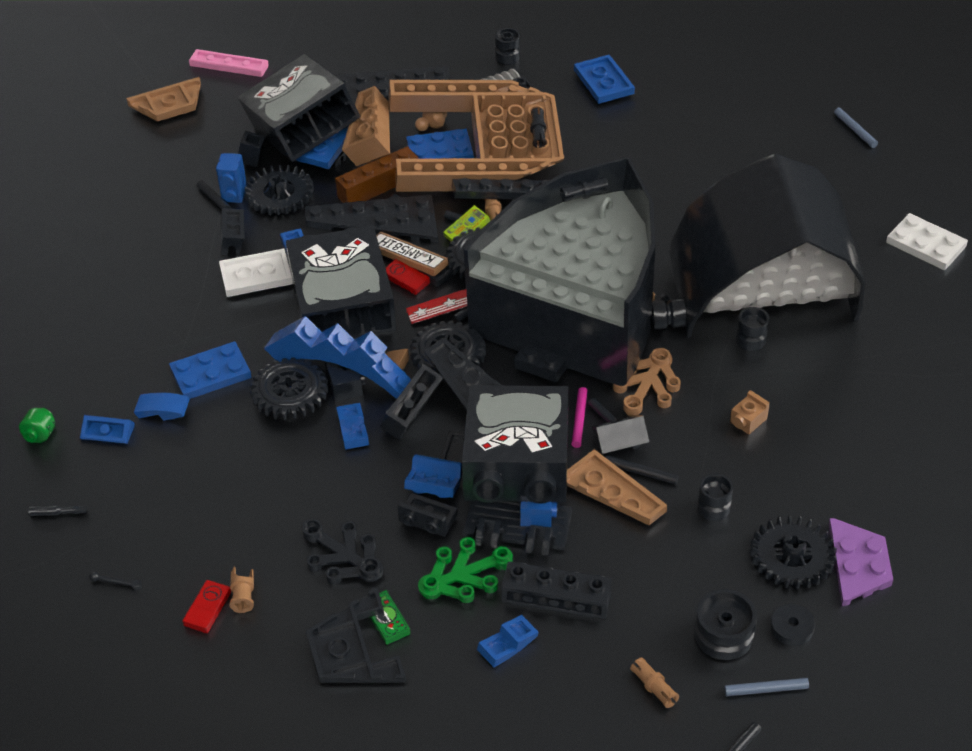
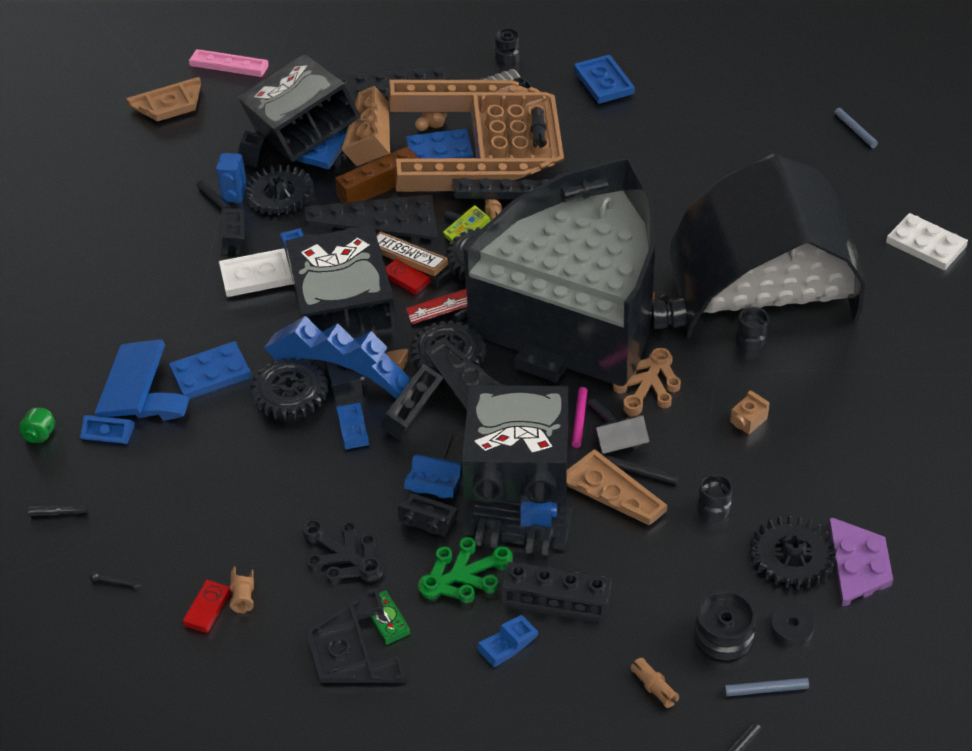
none -> blue tile [95,339,165,417]

